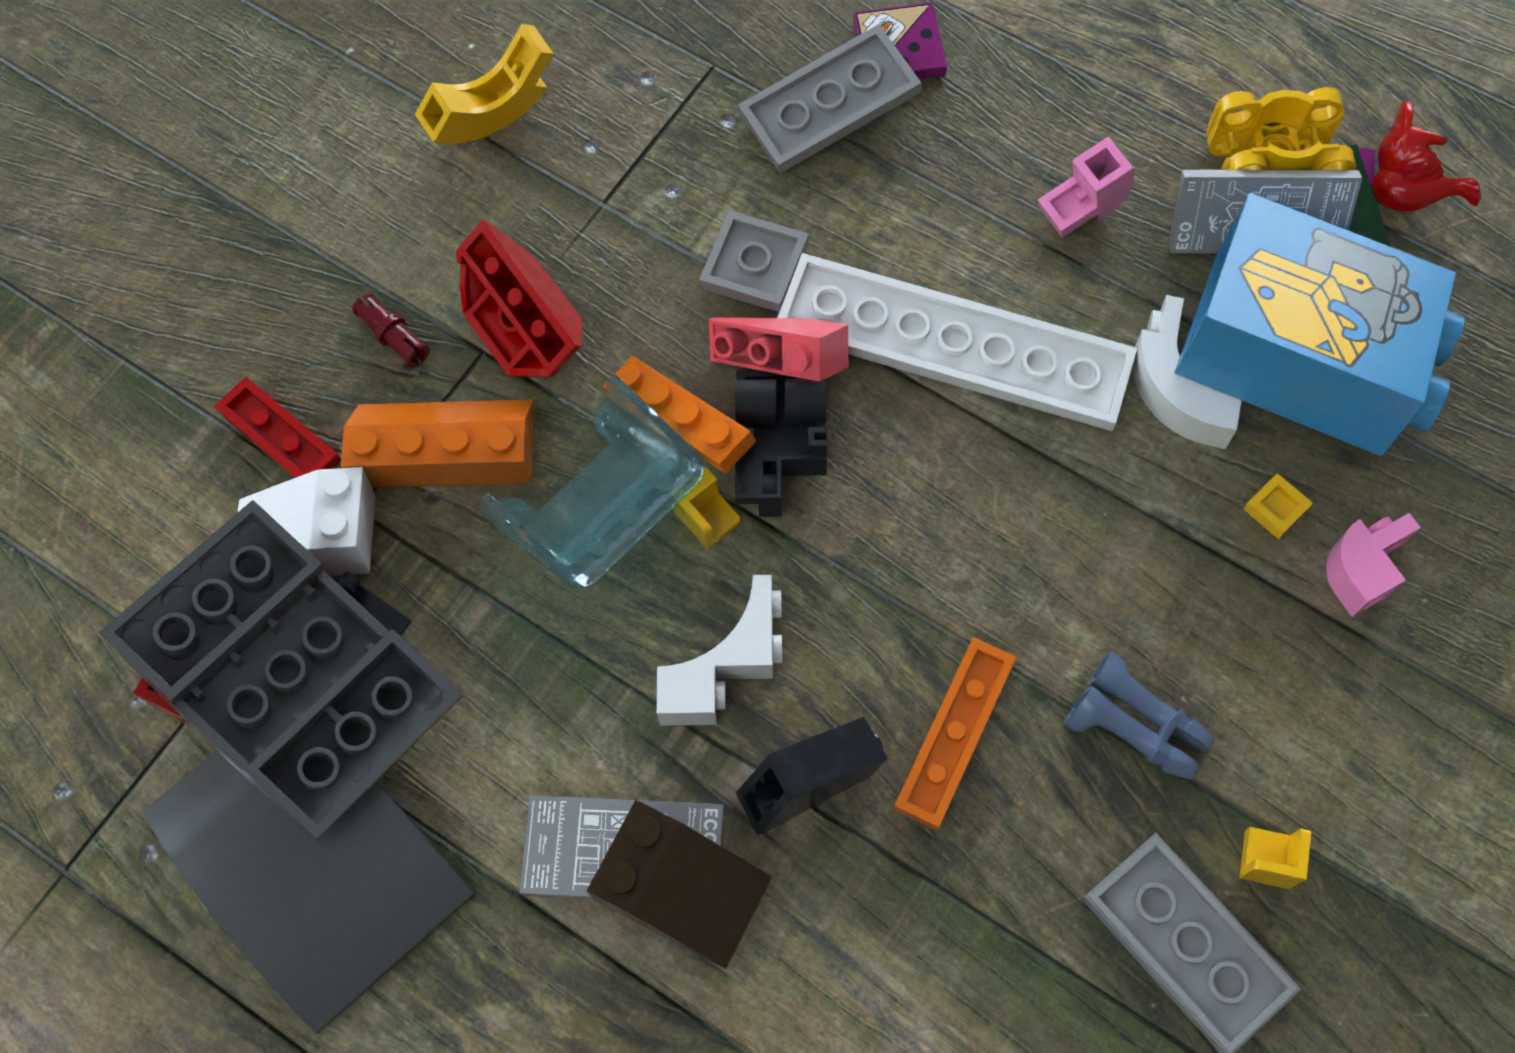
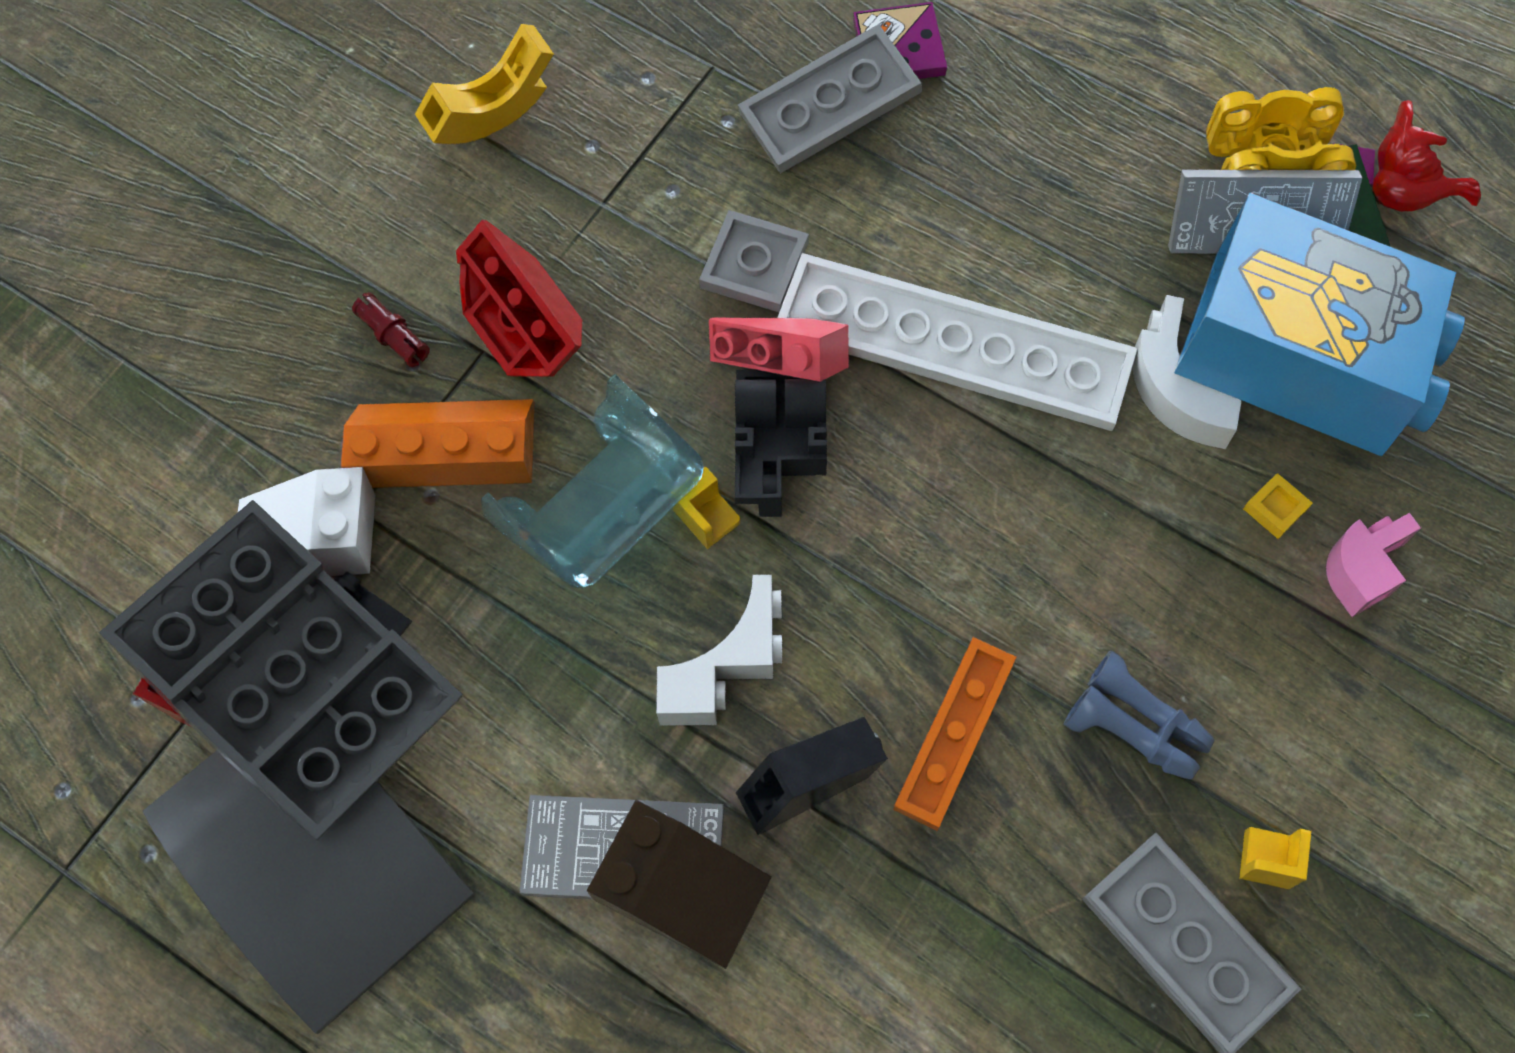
red plate [214,376,341,478] -> none
orange plate [603,356,756,474] -> none
bright pink brick [1038,136,1134,238] -> none

